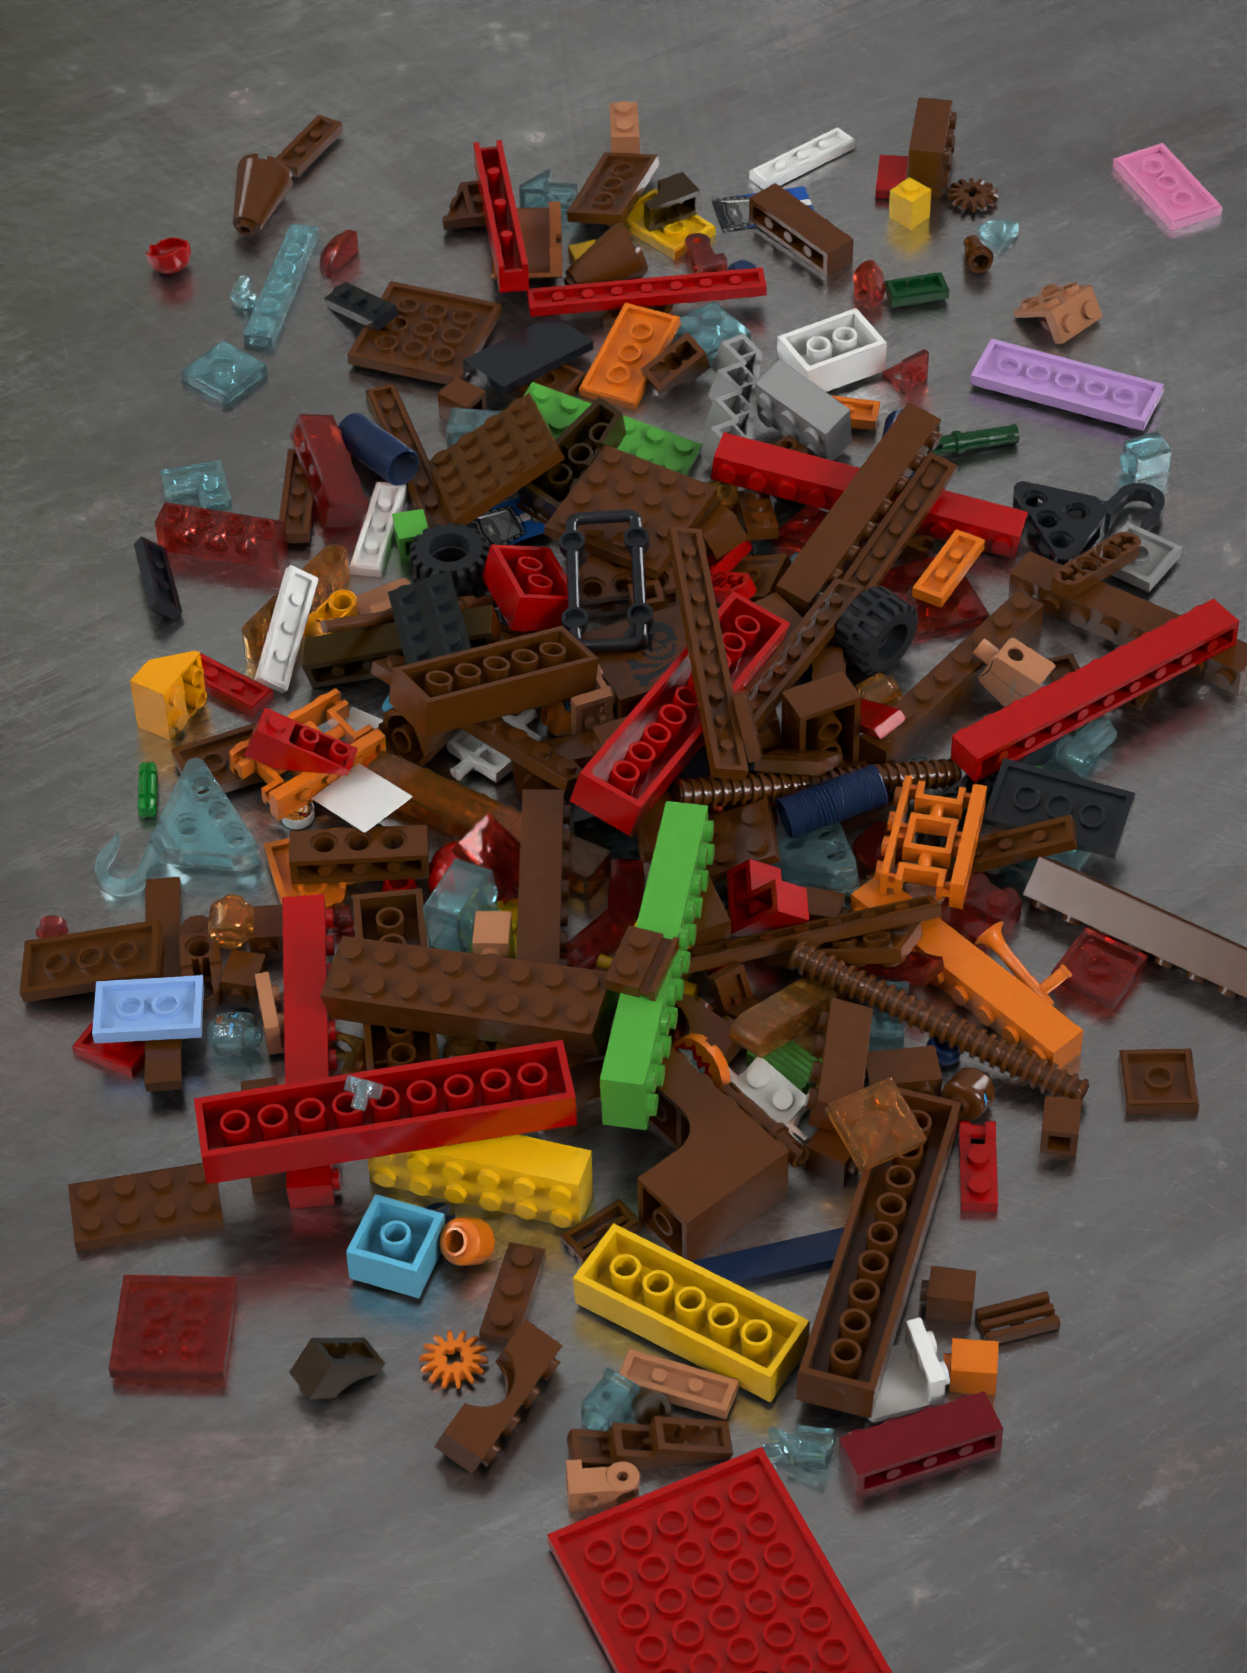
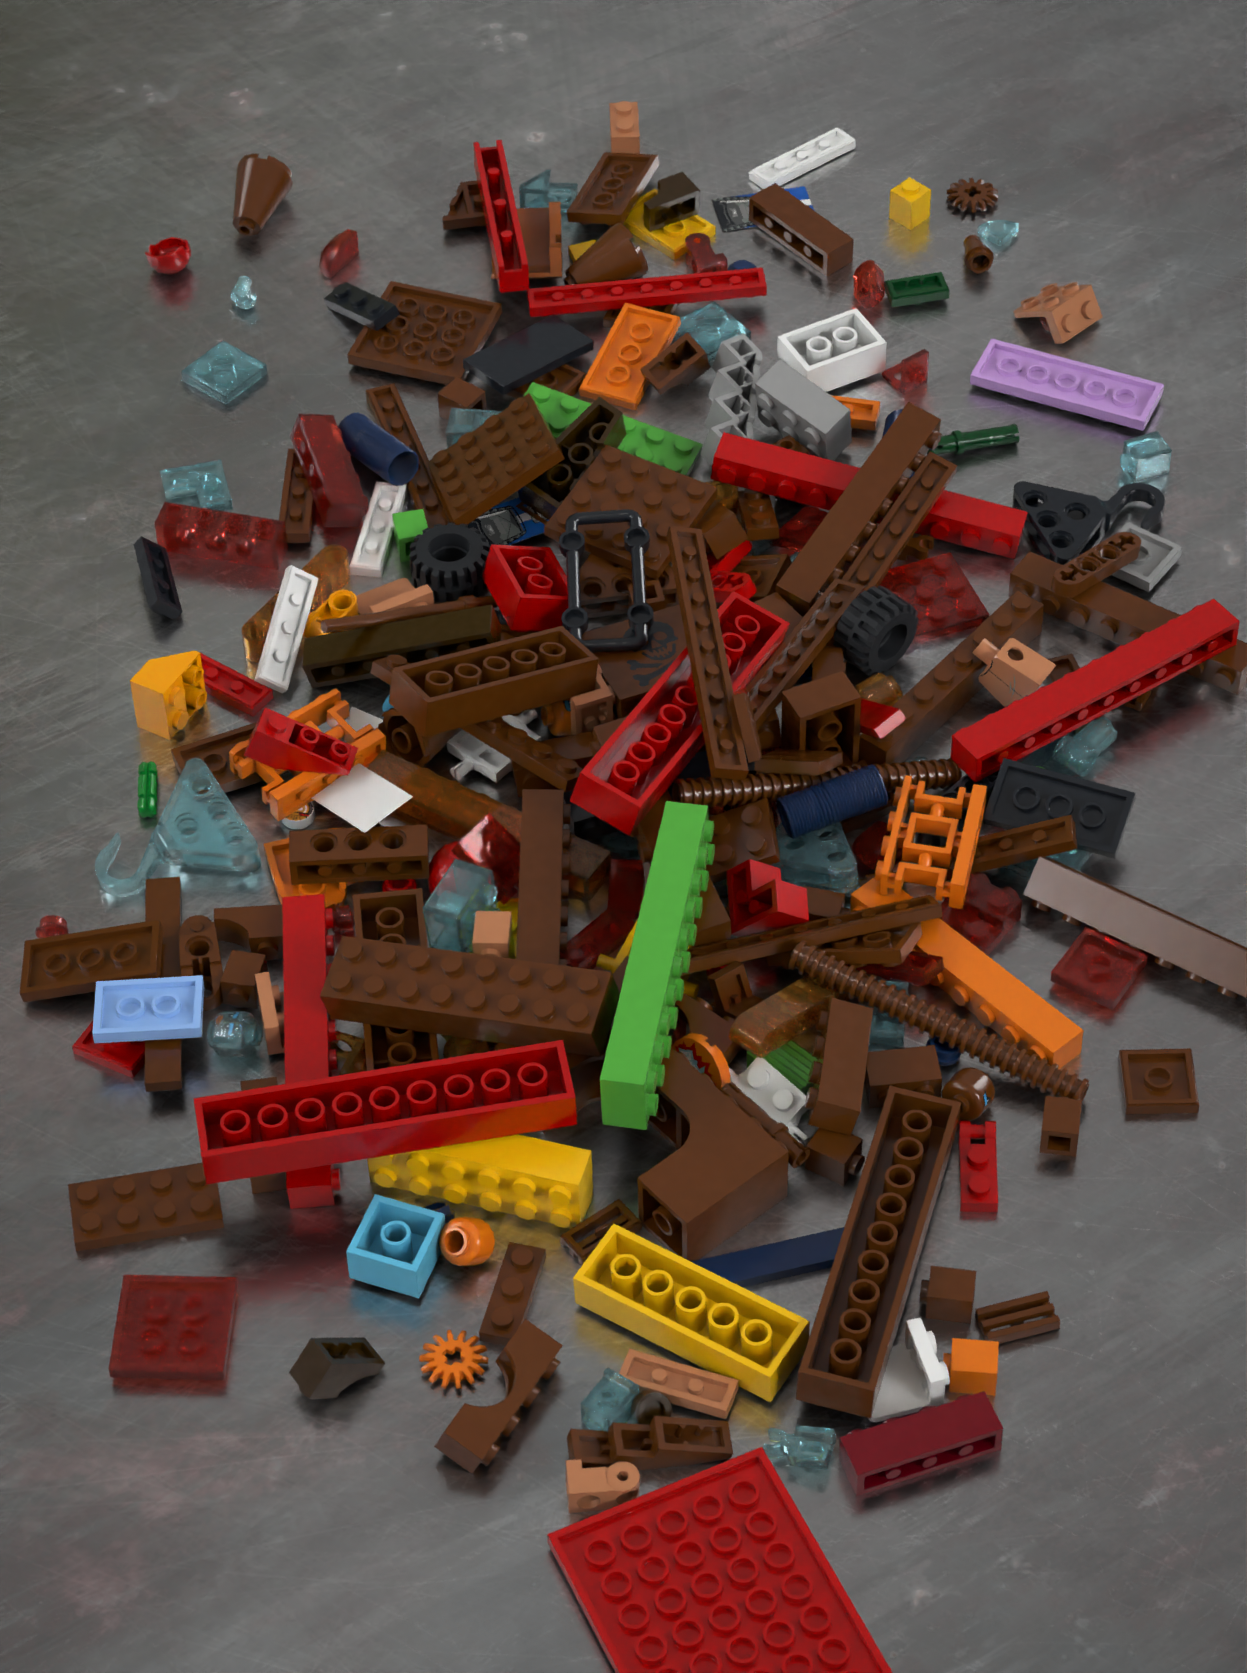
clear orange head [207,894,255,949] -> none
clear light blue plate [243,224,319,347] -> none
reddish brown plate [276,114,343,178] -> none
clear light blue tile [343,1075,384,1111] -> none
black plate [388,571,472,665] -> none
reddish brown plate [604,925,679,1002] -> none
clear orange plate [825,1077,927,1173] -> none
red tile [875,155,908,199] -> none
reddish brown brick [907,97,957,199] -> none
orange plate [912,529,985,607] -> none
orange piece [974,921,1073,1006] -> none
bright pink tile [1113,143,1222,231] -> none

